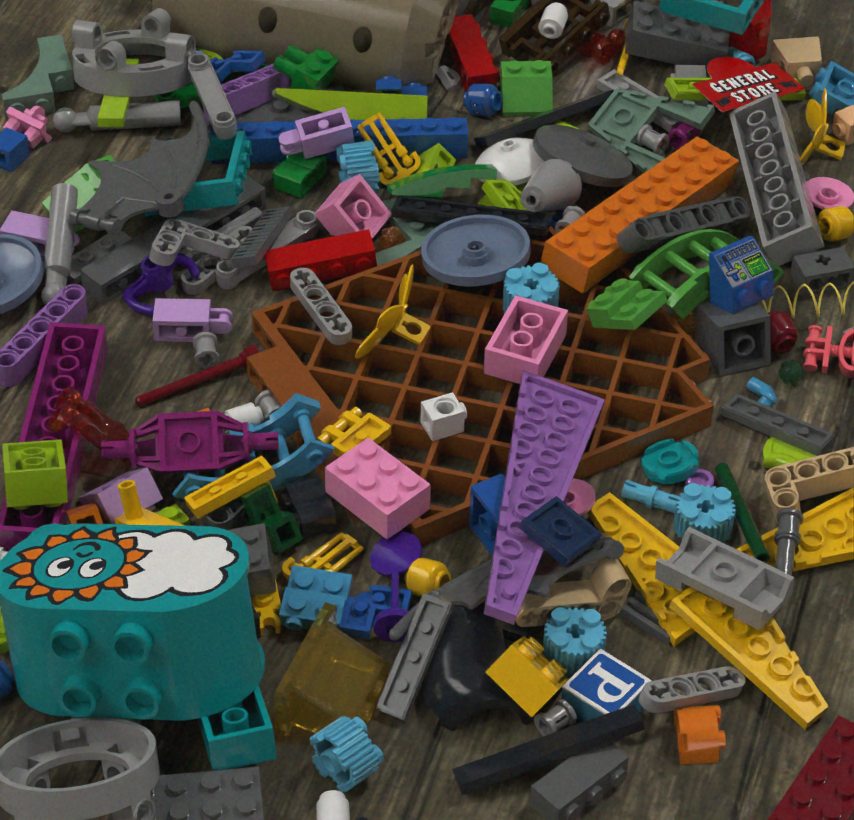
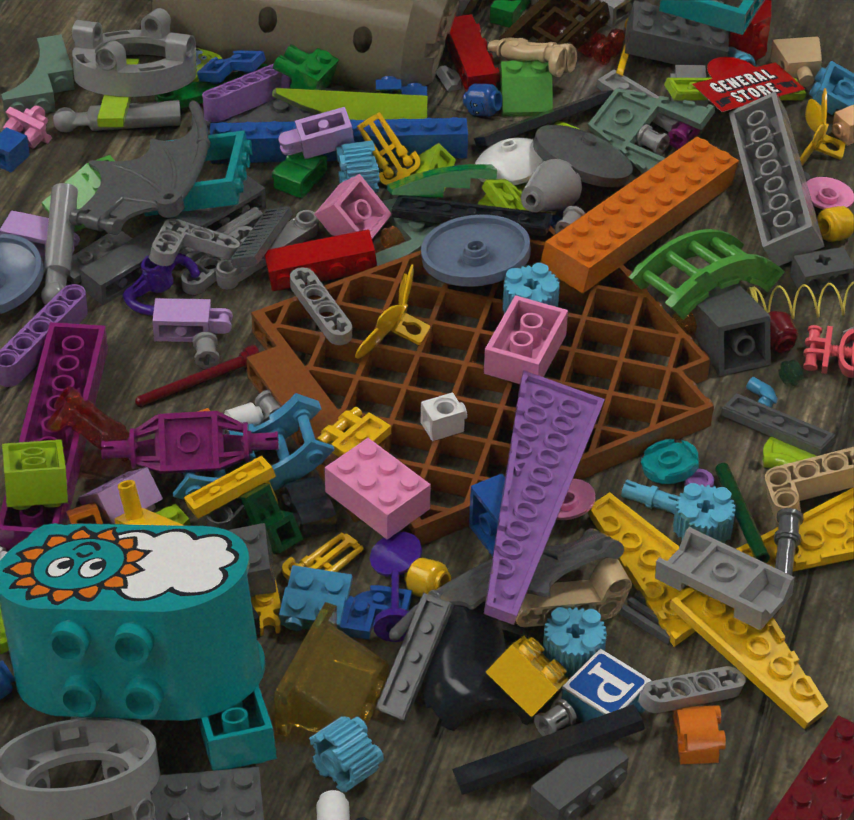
light grey piece [188,53,237,139] -> none
dark blue tile [518,496,602,567] -> none
white brick [538,3,568,39] -> none
bright green plate [586,278,668,330] -> none
dark grey beam [617,196,751,253] -> none
blue slope [709,236,774,314] -> none
none -> tan piece [488,38,577,77]

